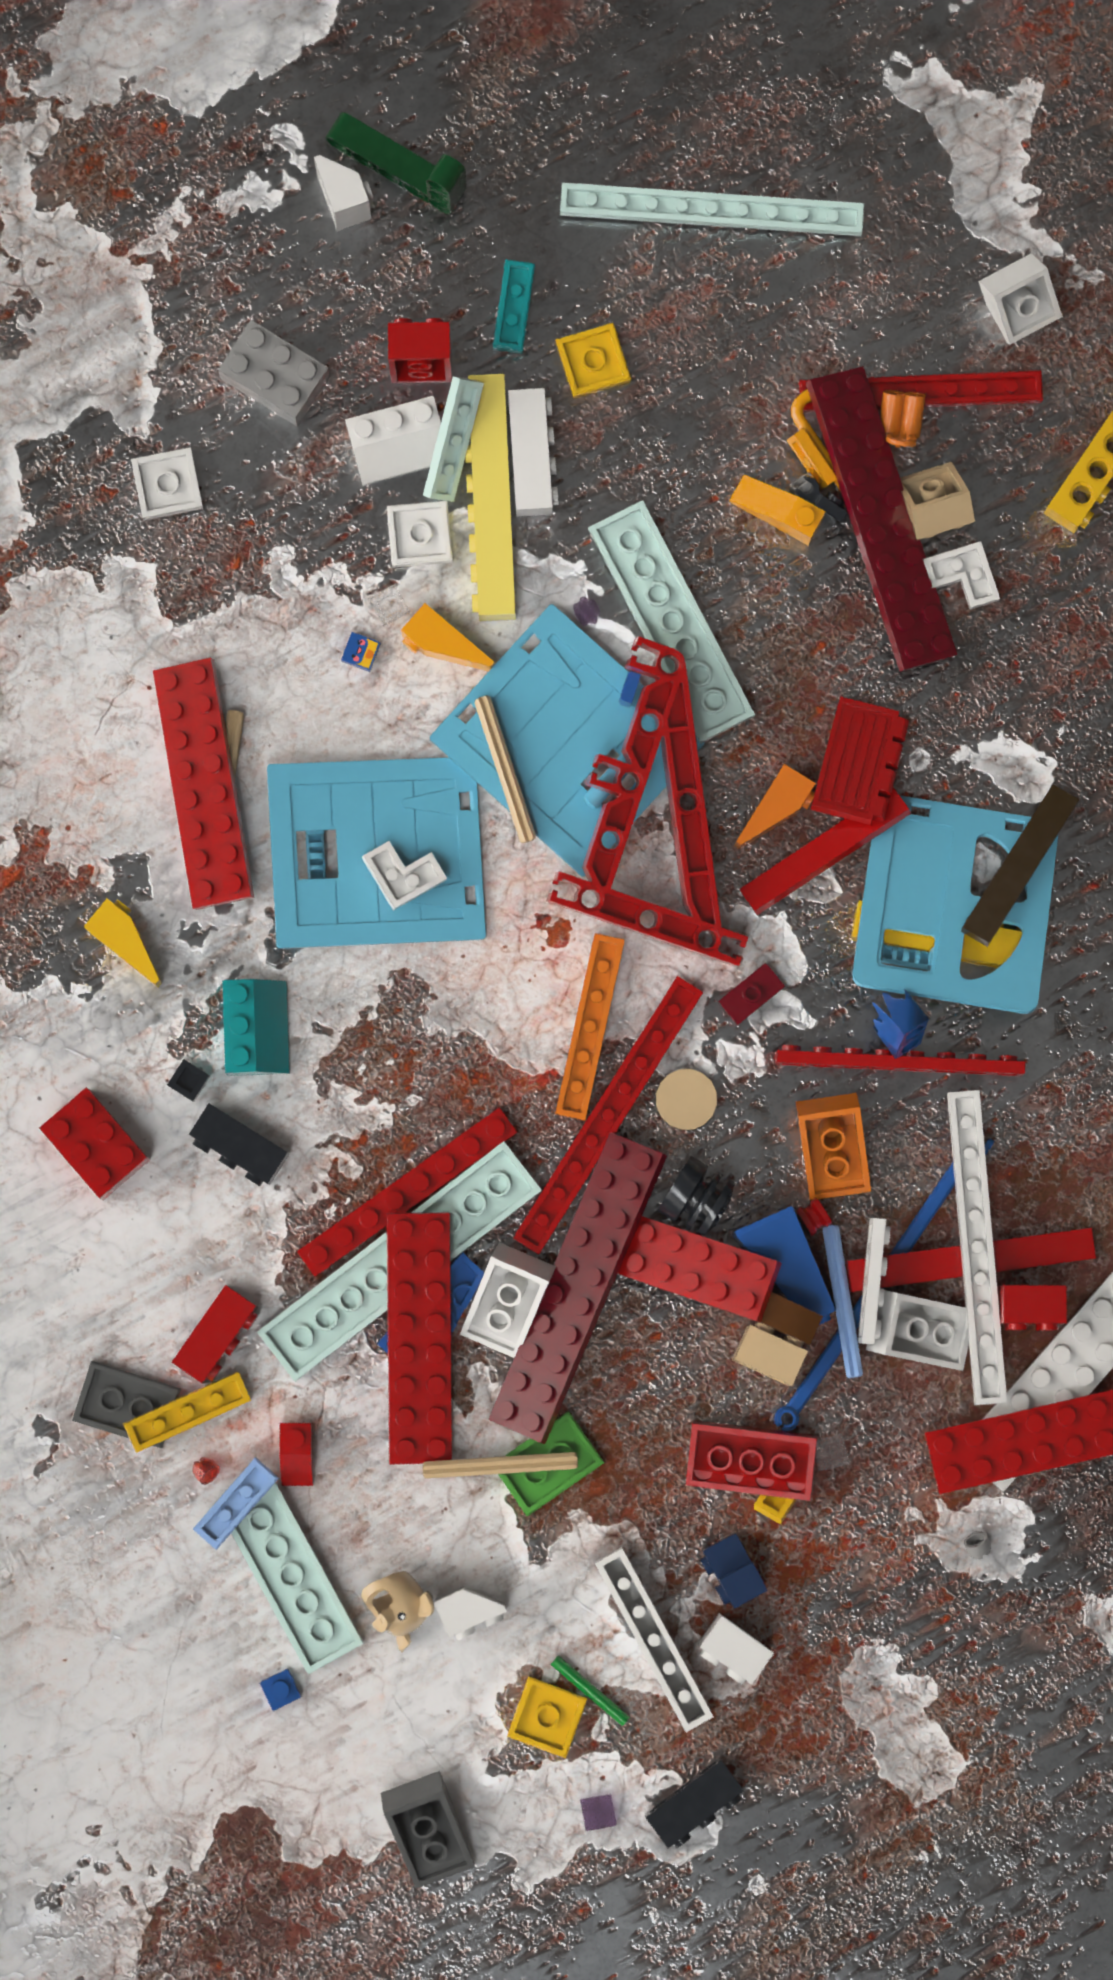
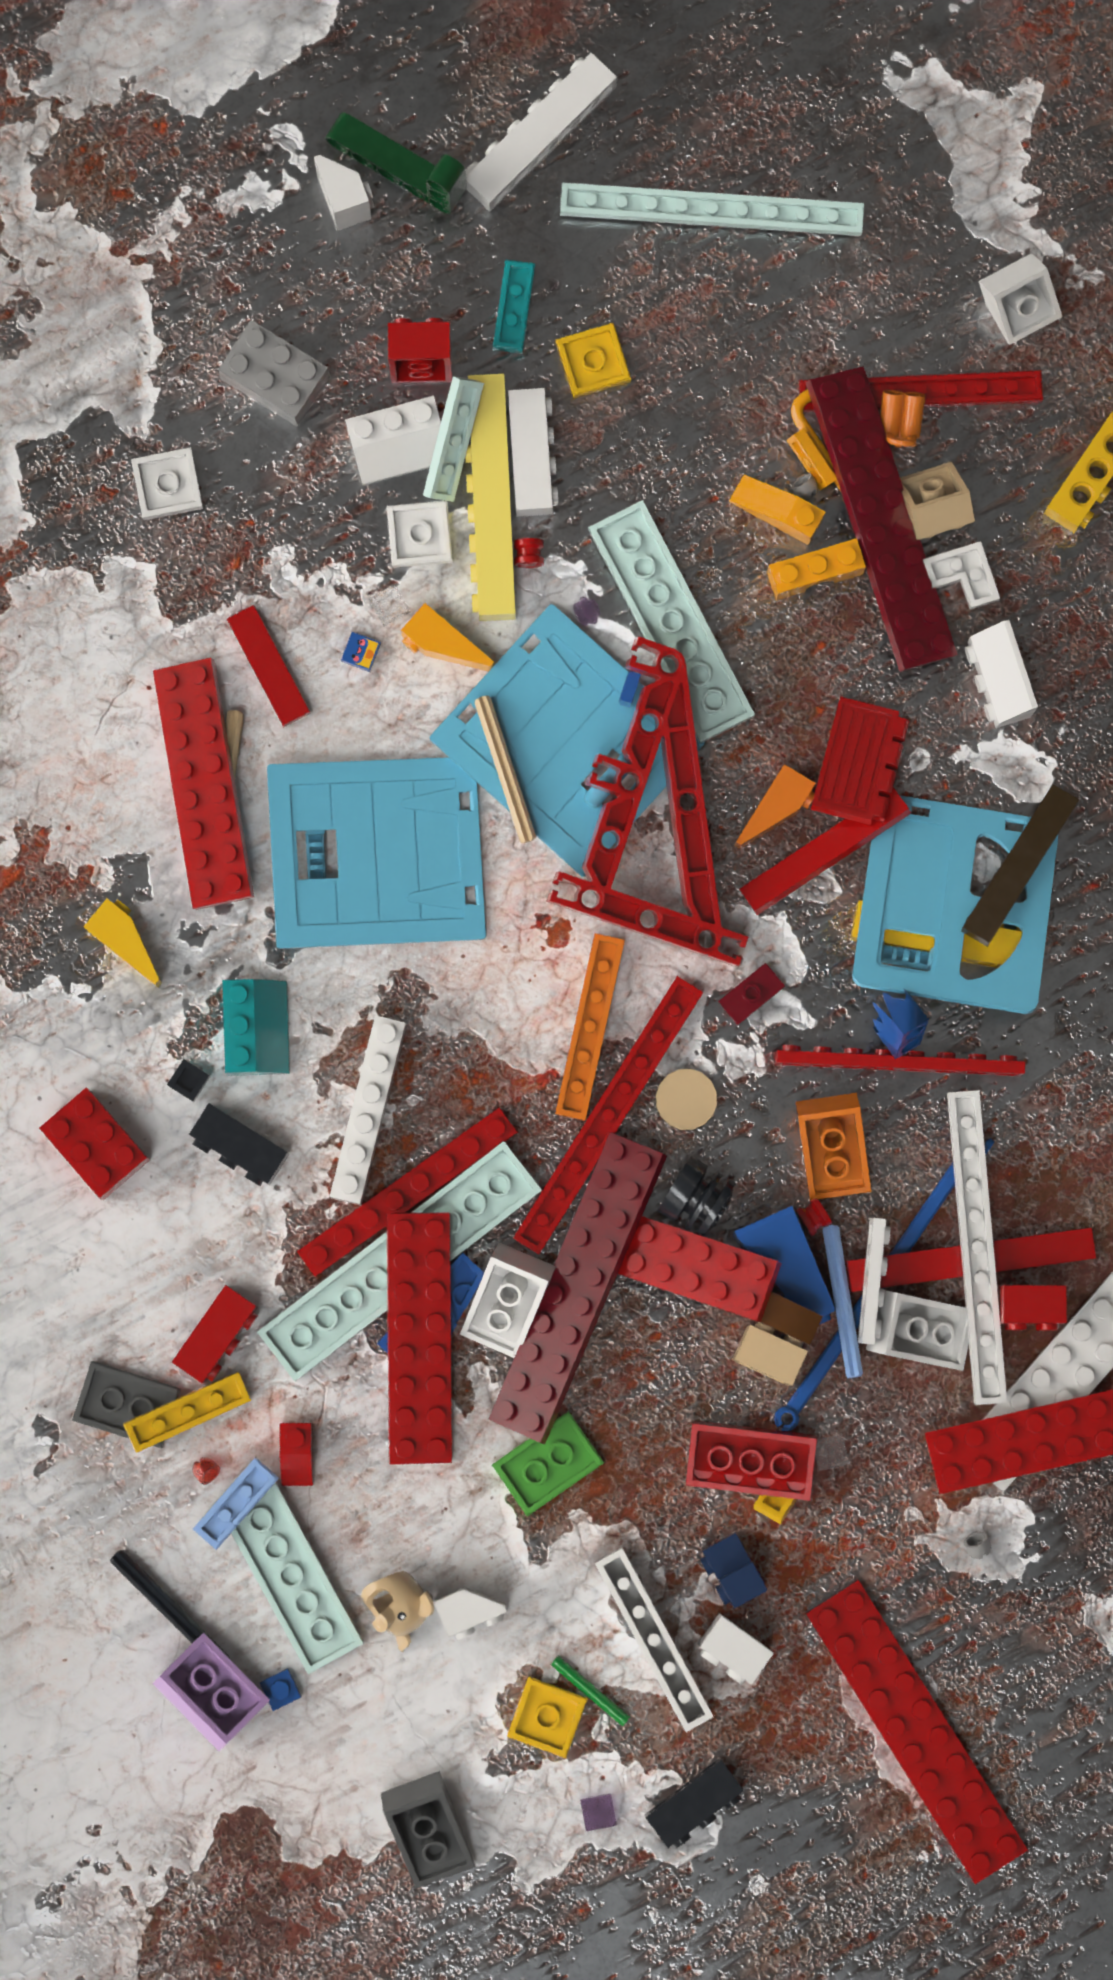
white plate [362,841,447,911] -> none
tan axle [423,1452,578,1479] -> none
black plate [795,475,847,522] -> none
none -> black axle [110,1550,230,1658]
none -> lavender slope [153,1632,270,1751]
none -> red tile [227,605,310,727]
none -> white brick [330,1015,407,1206]
none -> white brick [466,53,617,212]
none -> red wheel [514,538,544,568]
none -> light orange arch [767,538,866,601]
none -> red plate [805,1580,1028,1885]
none -> white slope [965,620,1038,728]

